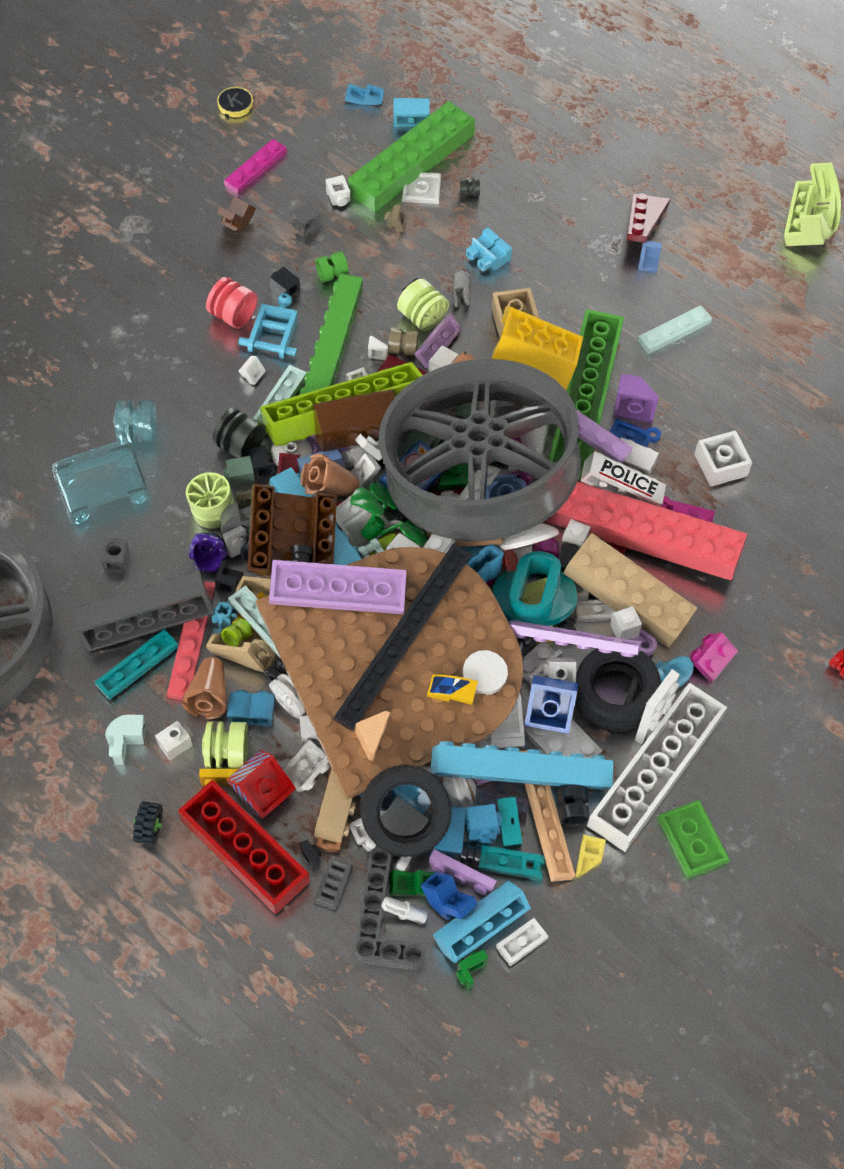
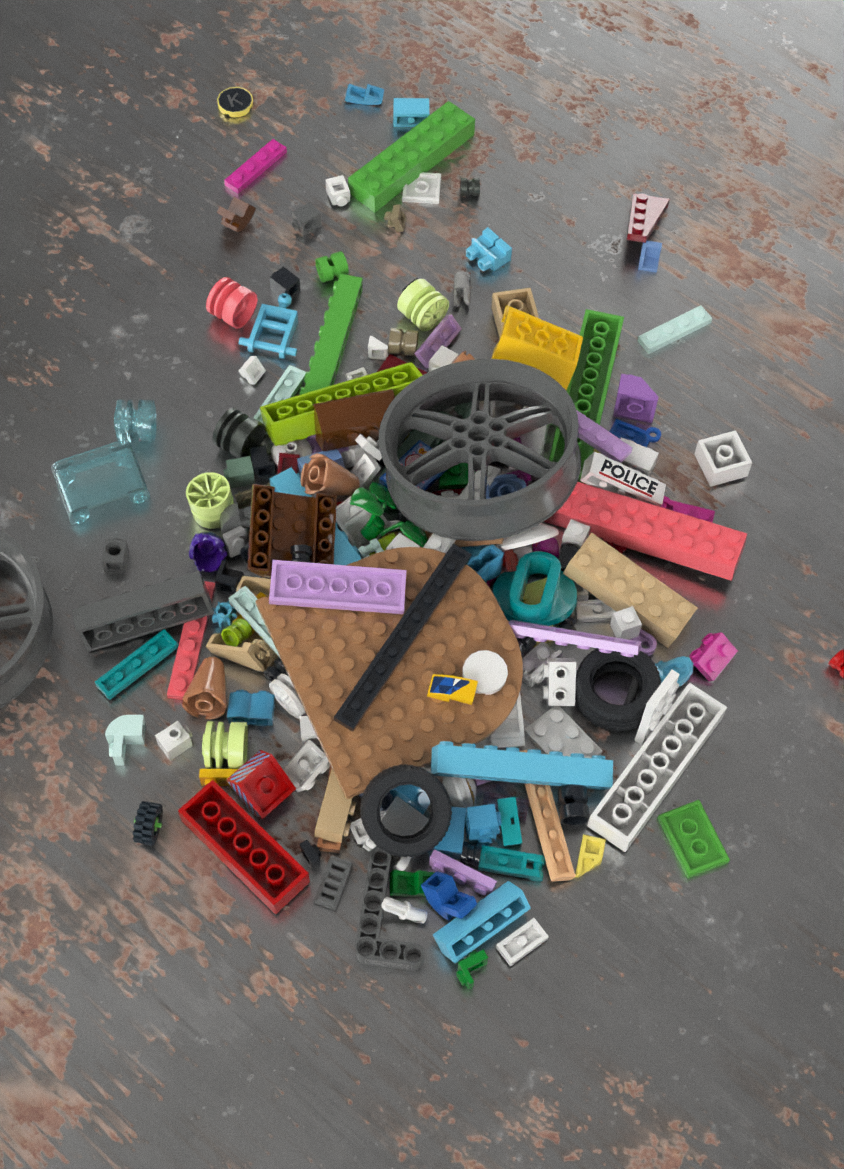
light nougat slope [355,711,390,761] -> none
brick [524,675,578,734] -> none
yellowish green piece [784,162,841,246] -> none

